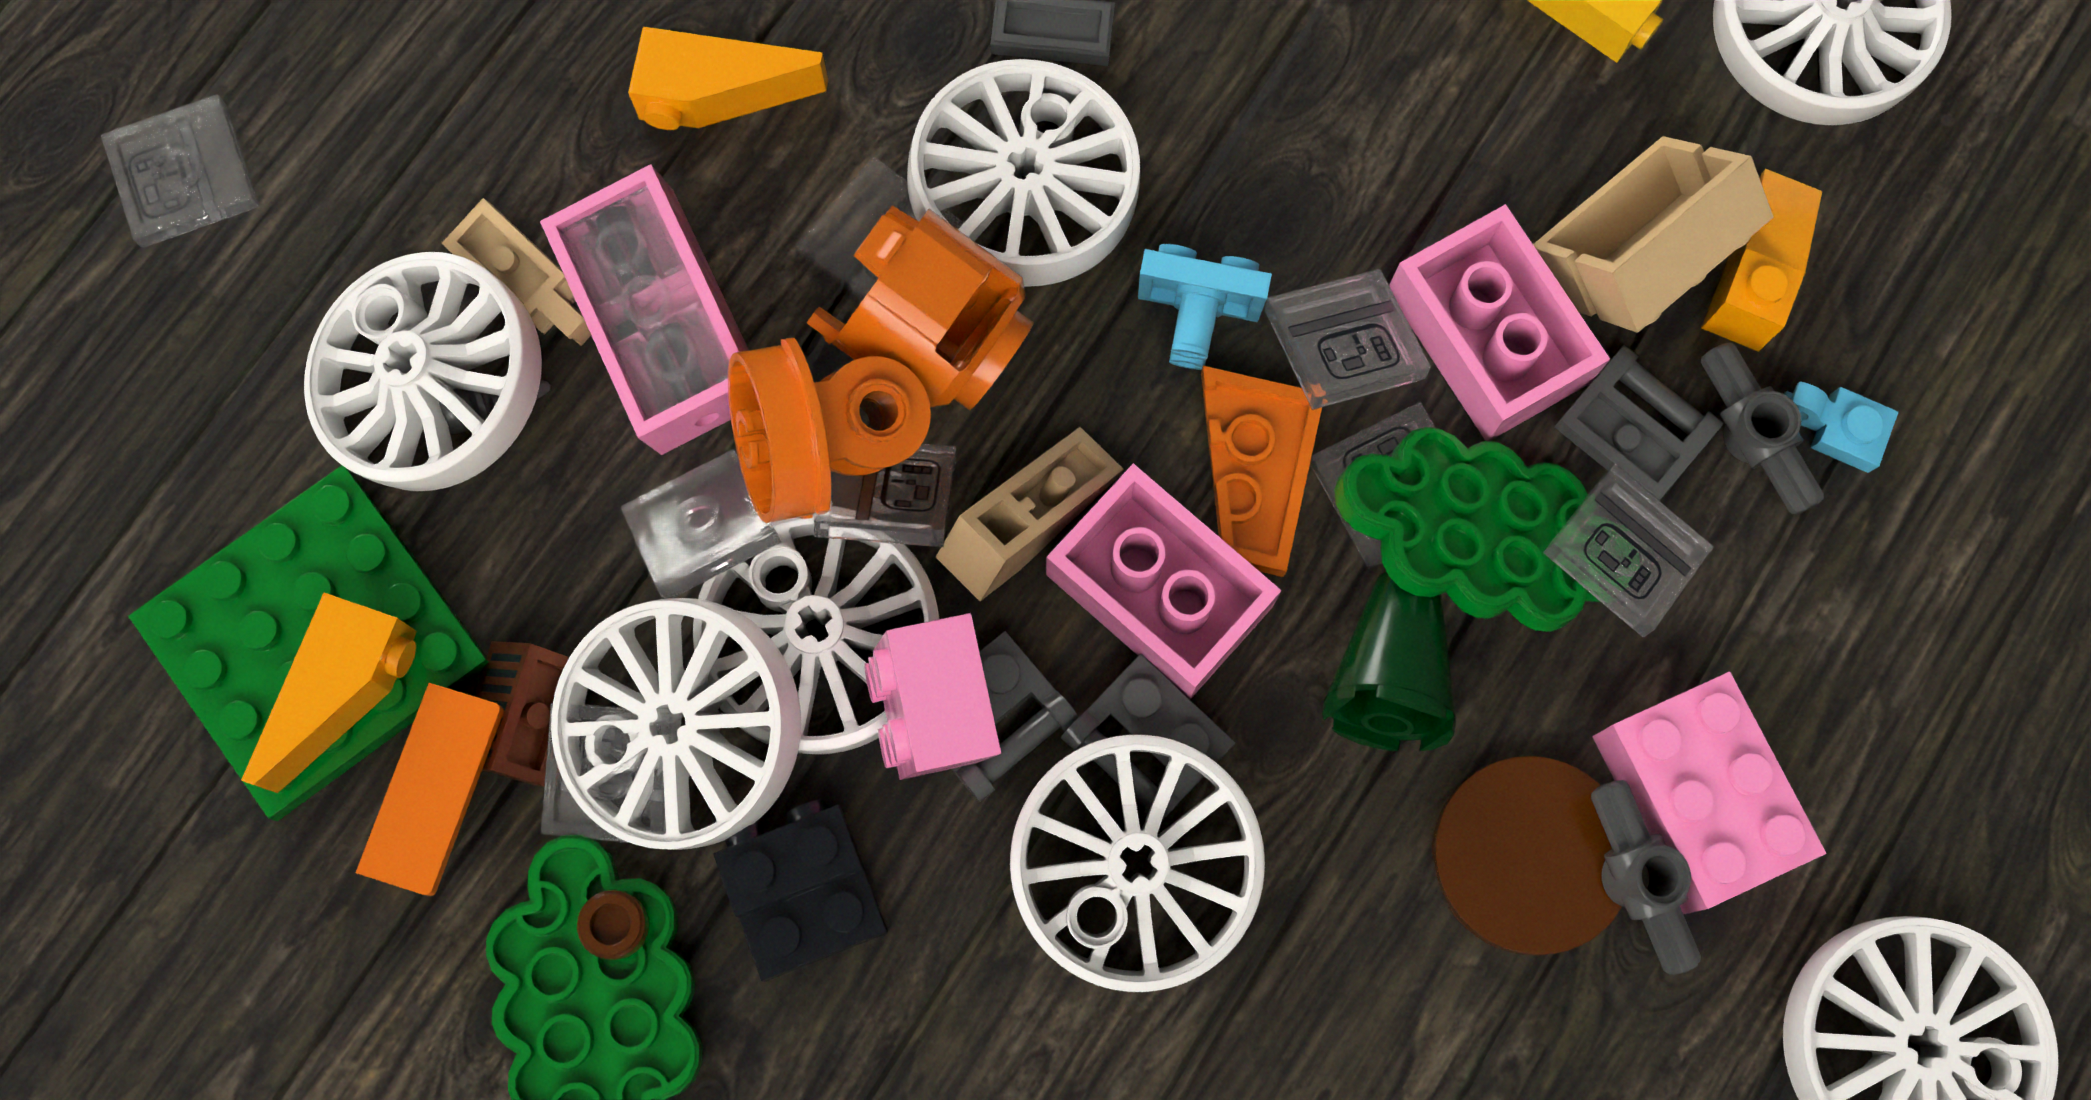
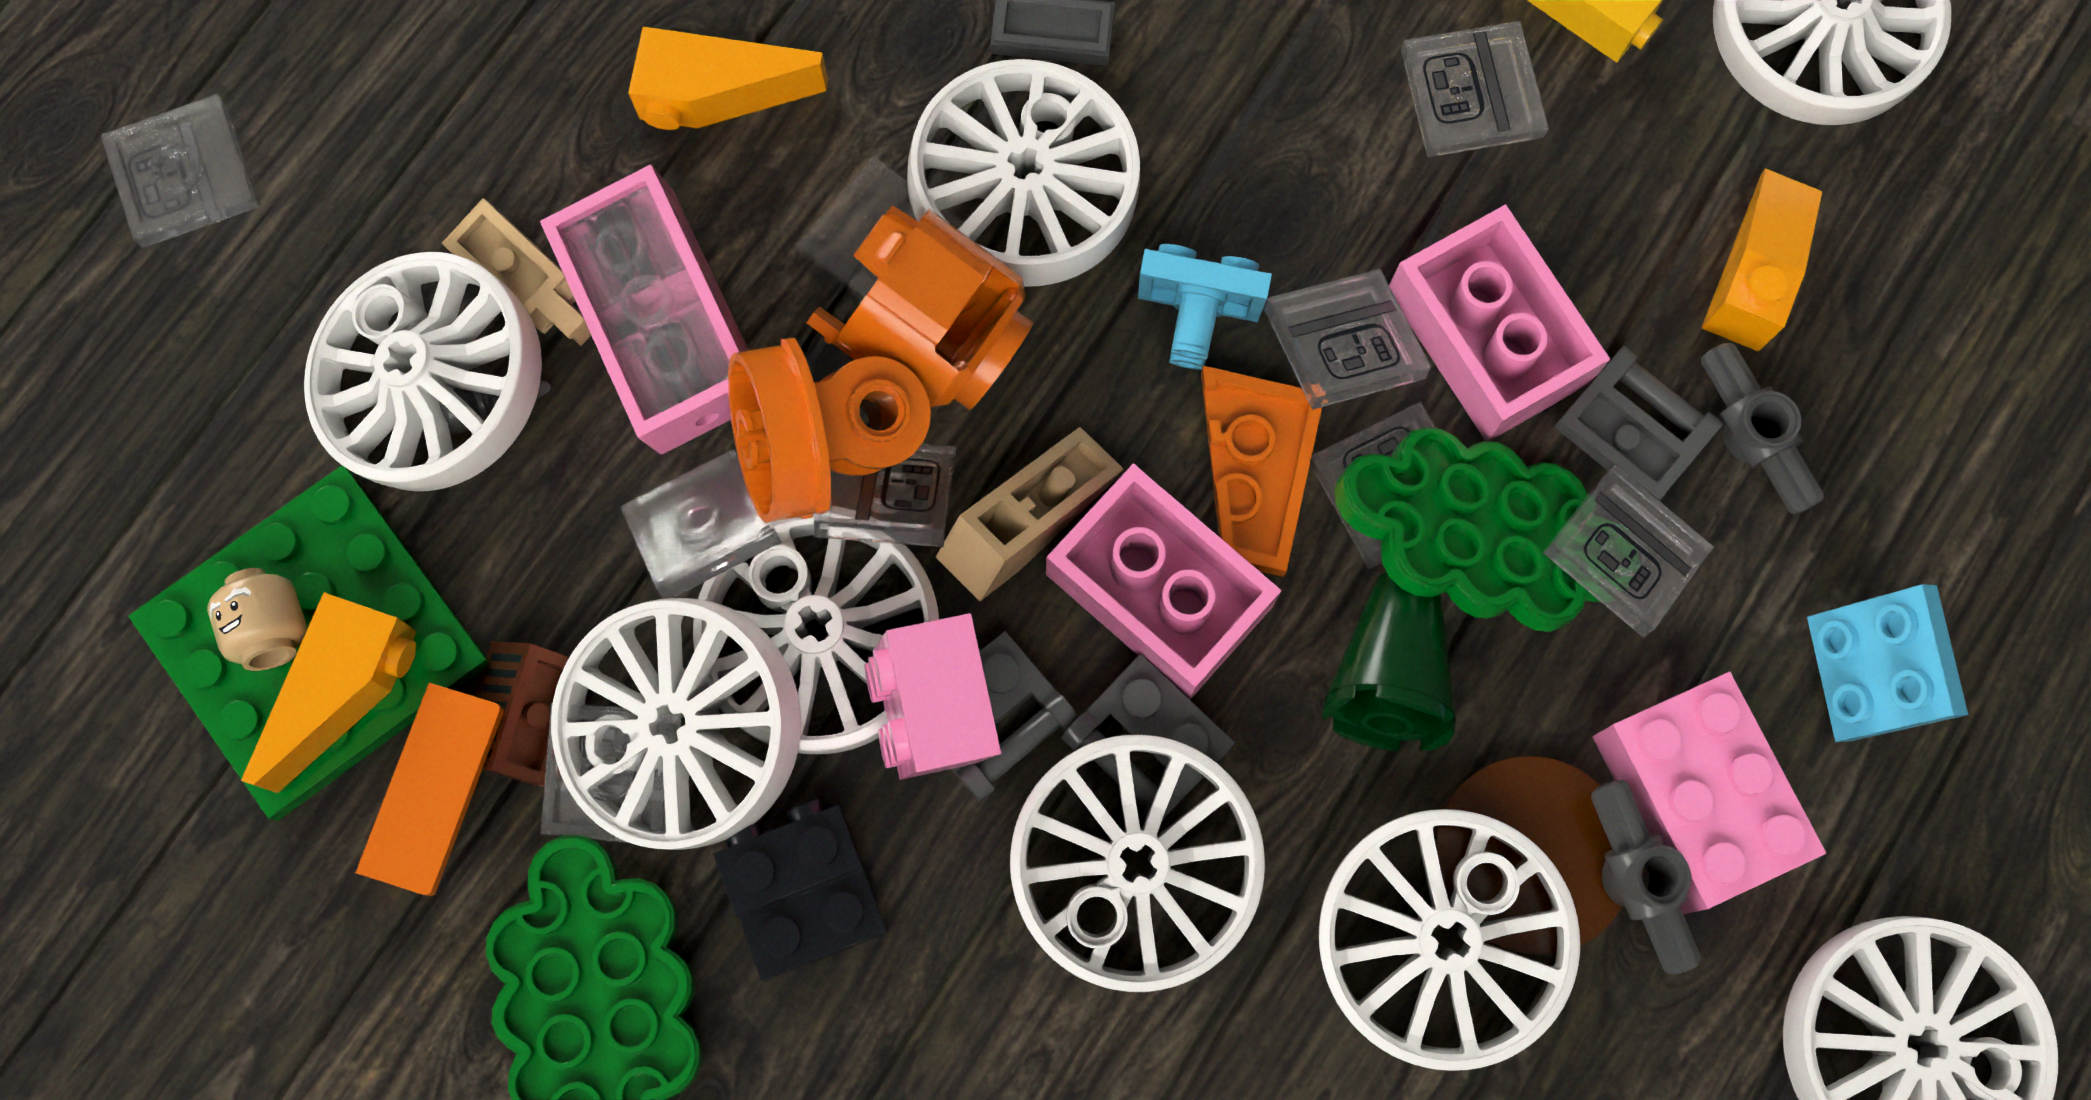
reddish brown tile [577,890,649,960] -> none
tan piece [1533,136,1774,333] -> none
medium azure plate [1784,382,1898,473] -> none
none -> tan head [207,568,308,671]
none -> white piece [1319,809,1580,1071]
none -> clear tile [1401,21,1549,157]
none -> medium azure plate [1807,584,1968,742]

